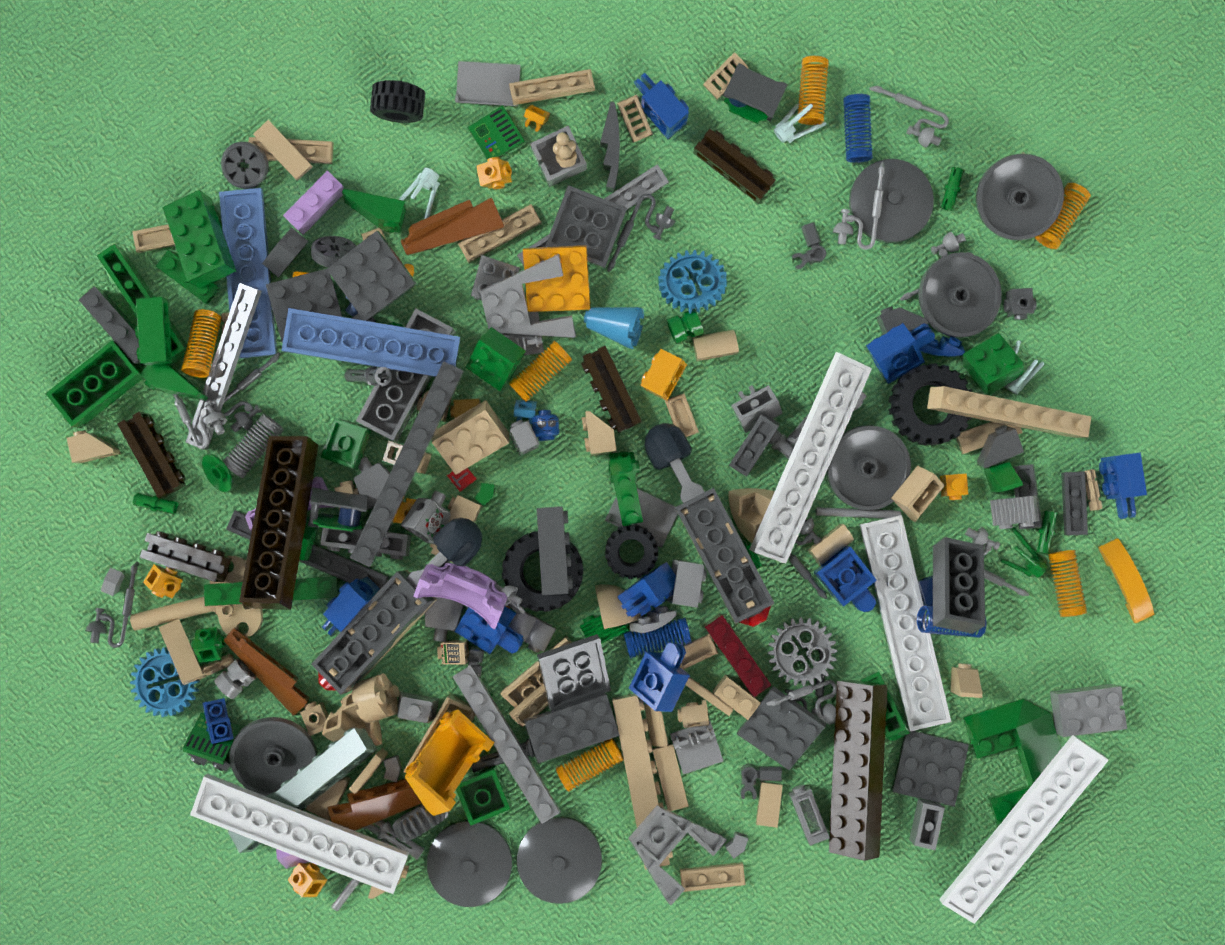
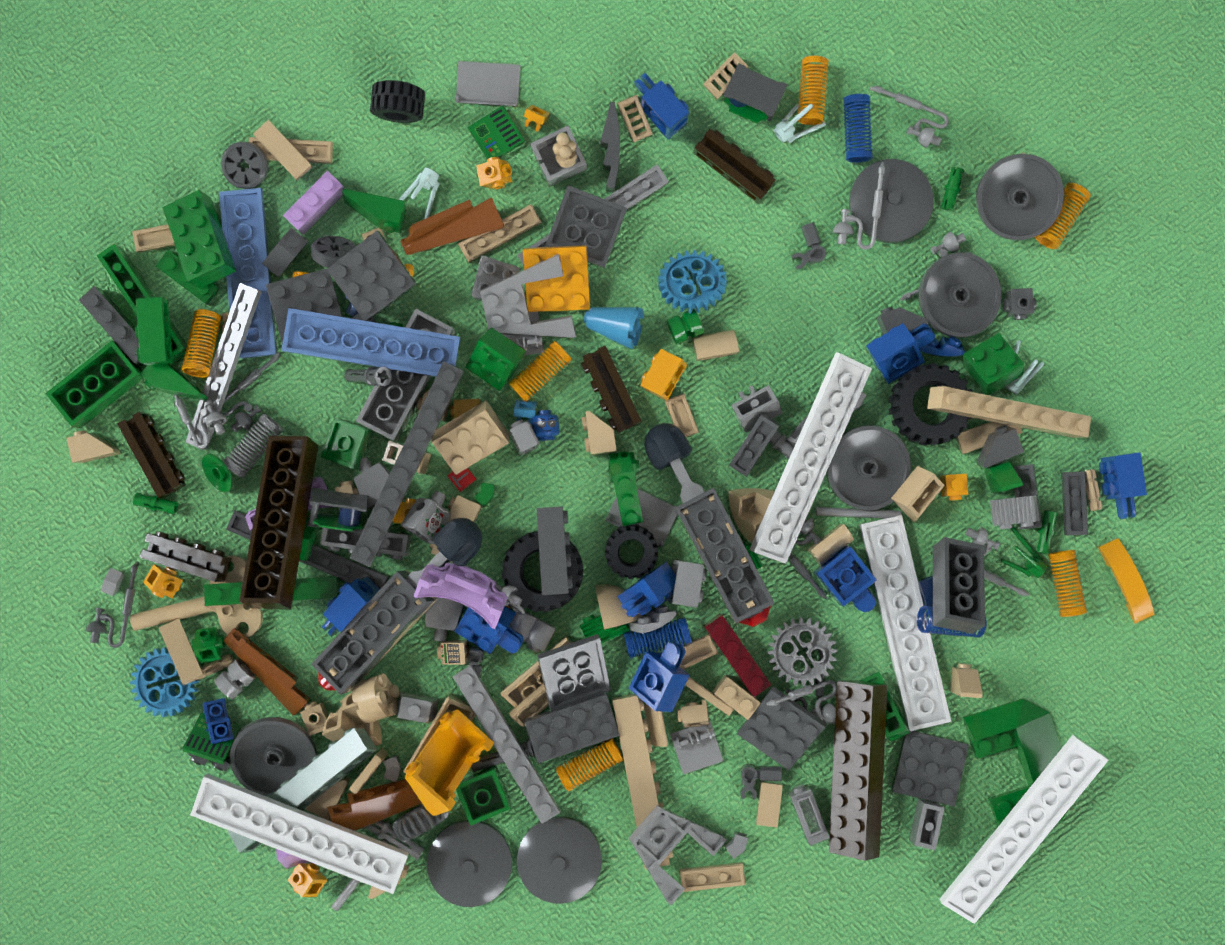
tan tile [509,69,595,105] -> none
dark grey piece [607,194,676,272] -> none
tan tile [652,744,689,811] -> none
light grey piece [1050,684,1127,737] -> none

